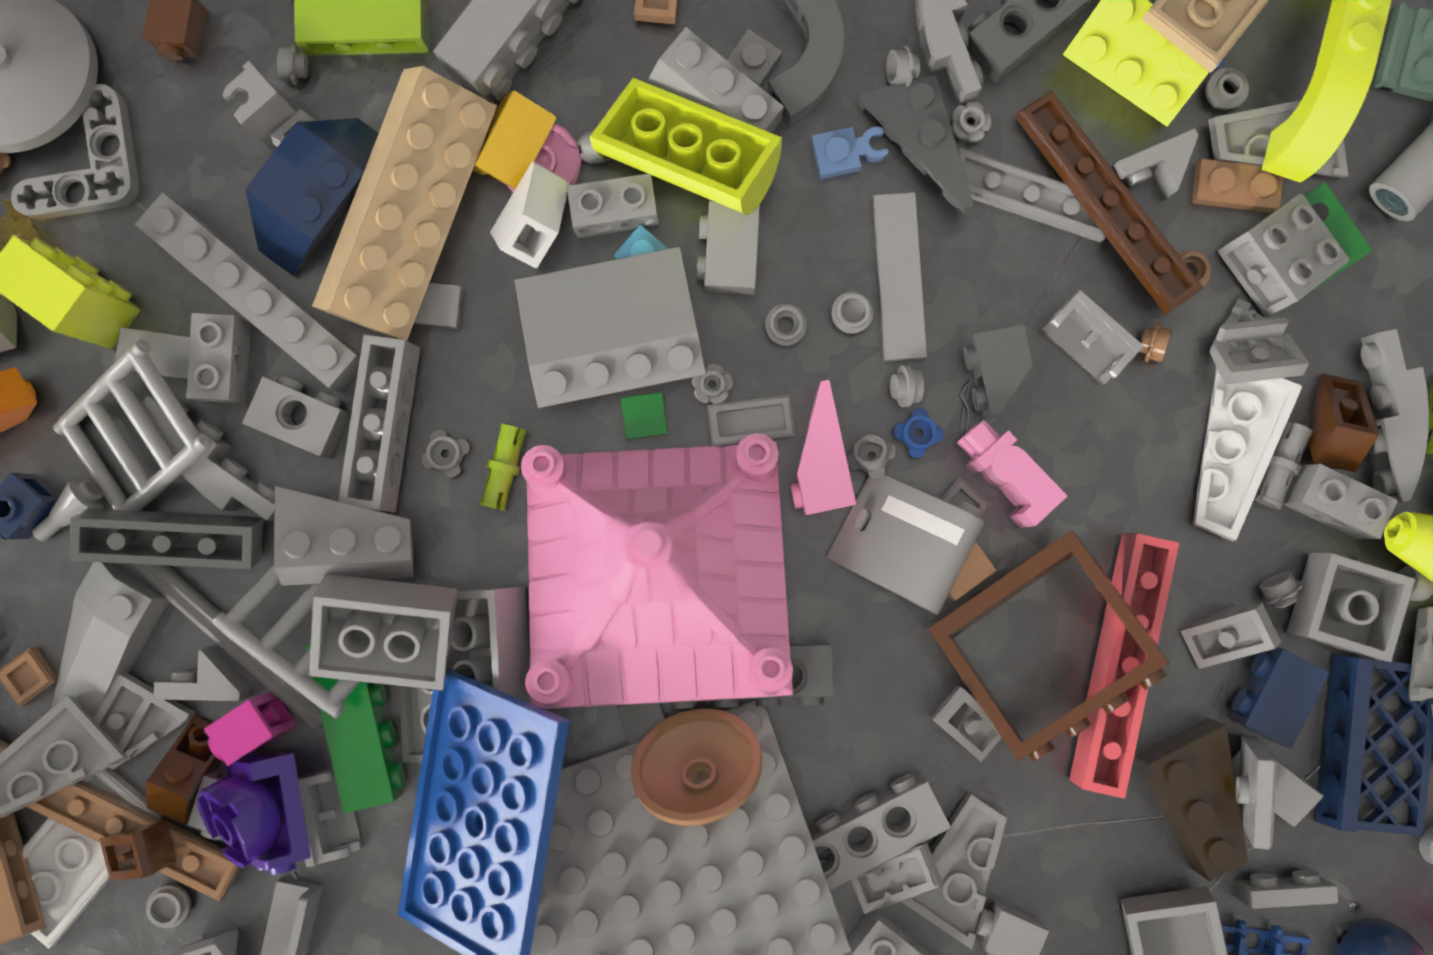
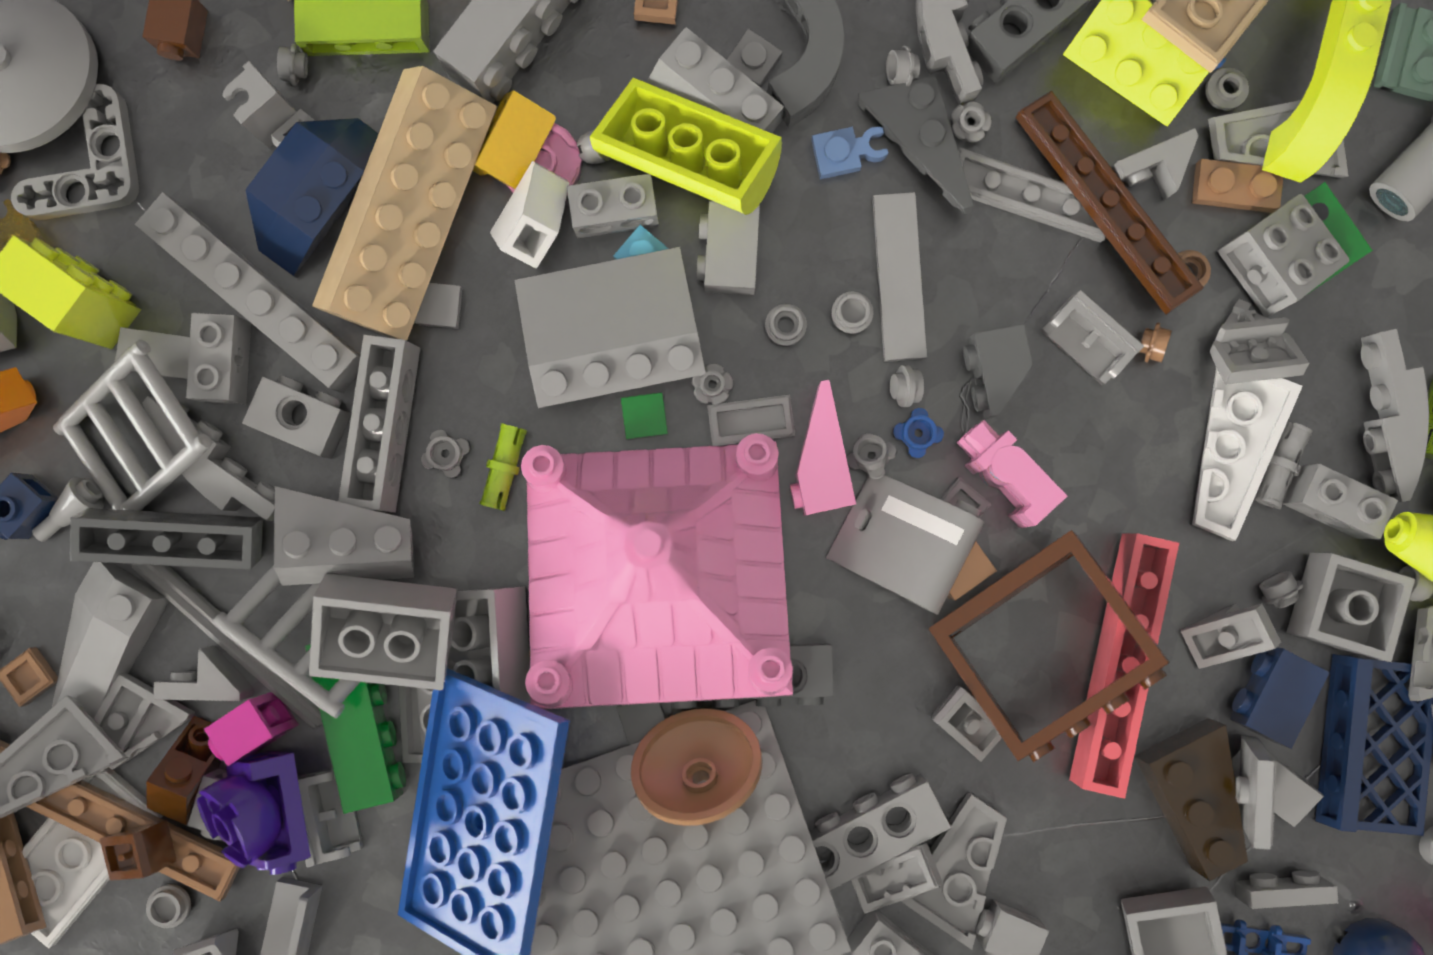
reddish brown slope [1308,373,1379,472] -> none

